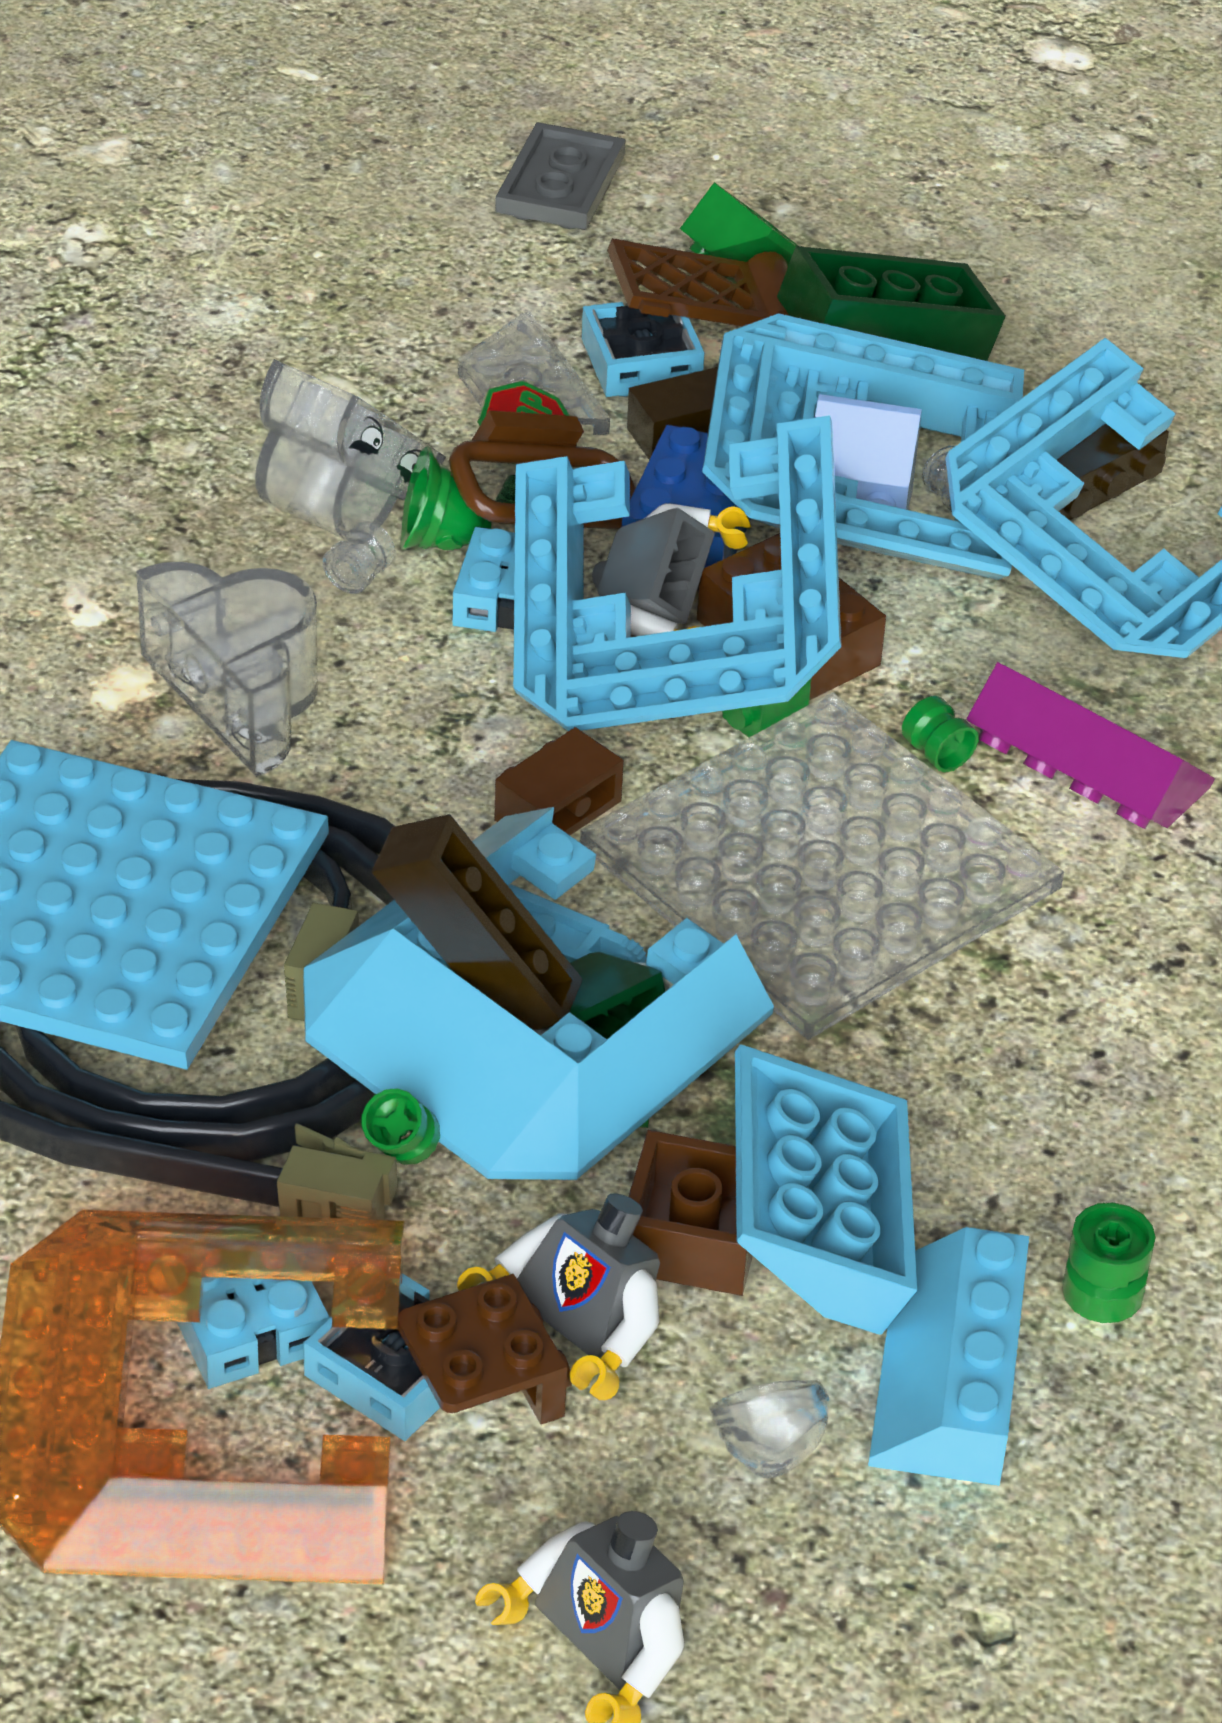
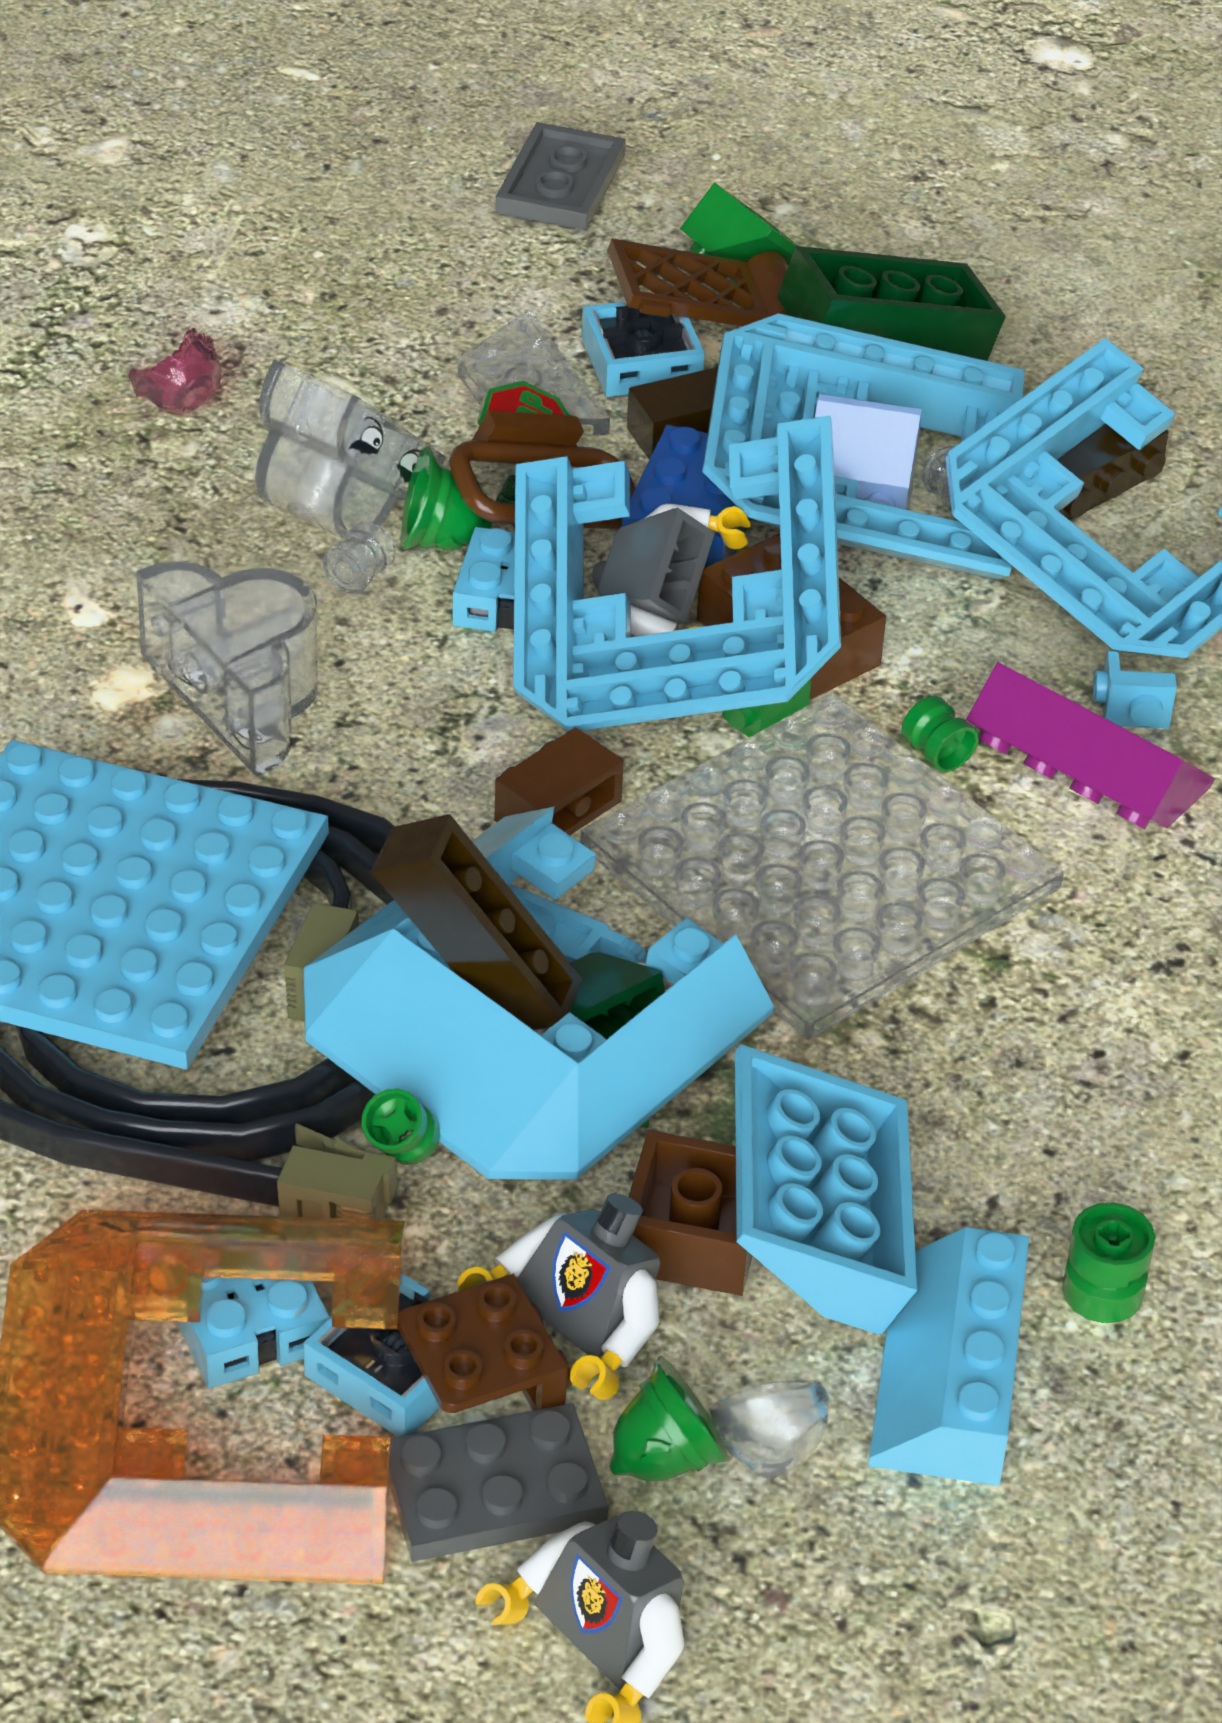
none -> clear pink hair [128,328,222,414]
none -> dark grey plate [381,1403,608,1562]
none -> green piece [609,1356,729,1482]
none -> medium azure bracket [1093,651,1177,729]

